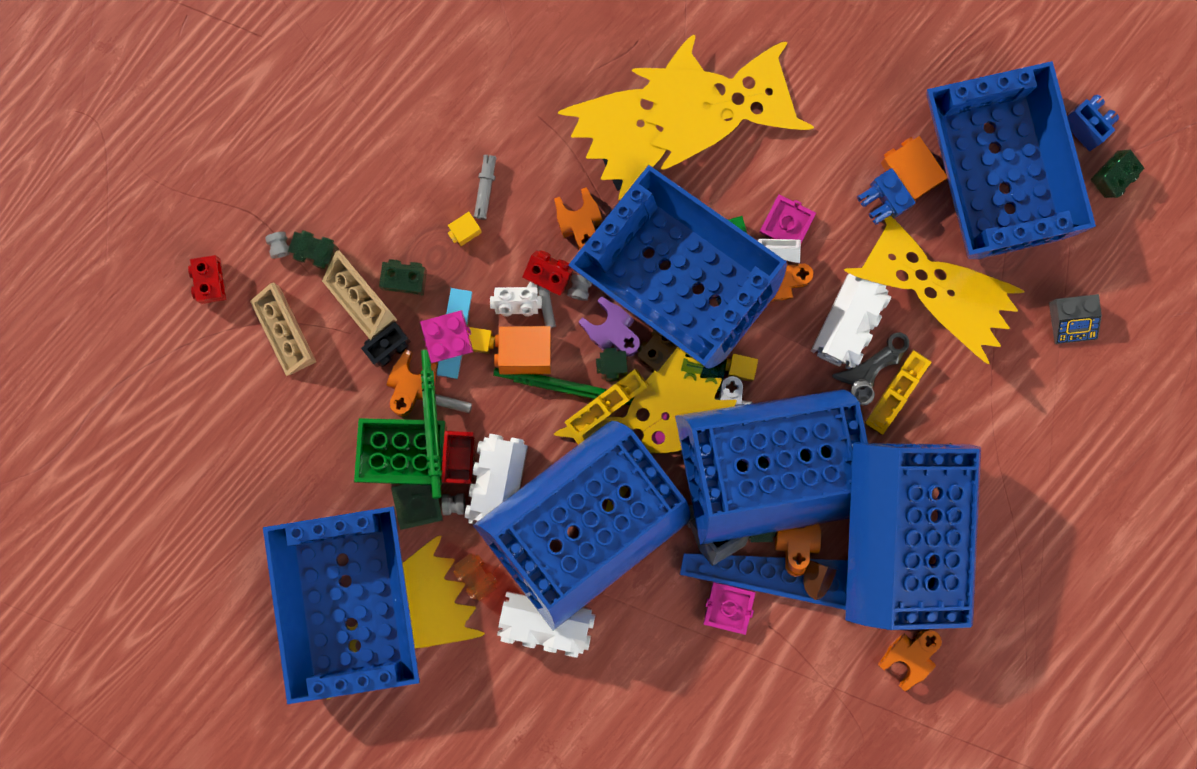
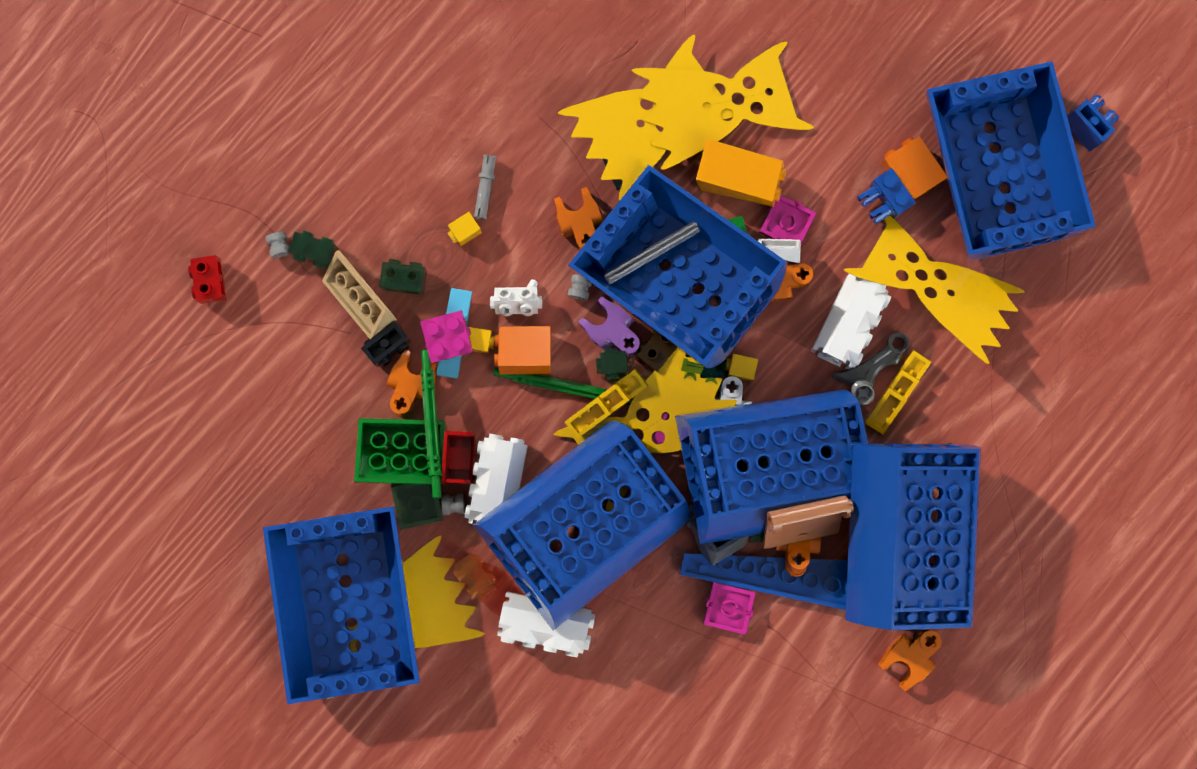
tan slope [250,283,317,376] -> none
light grey piece [435,394,472,414] -> none
red brick [522,250,574,296] -> none
light grey piece [538,286,556,328] -> none
reddish brown brick [803,560,837,600] -> none
slope [1049,294,1102,344] -> none
clear green brick [1091,149,1145,198] -> none
none -> flat silver axle [604,221,700,284]
none -> light orange slope [696,139,787,207]
none -> nougat door [763,496,854,549]

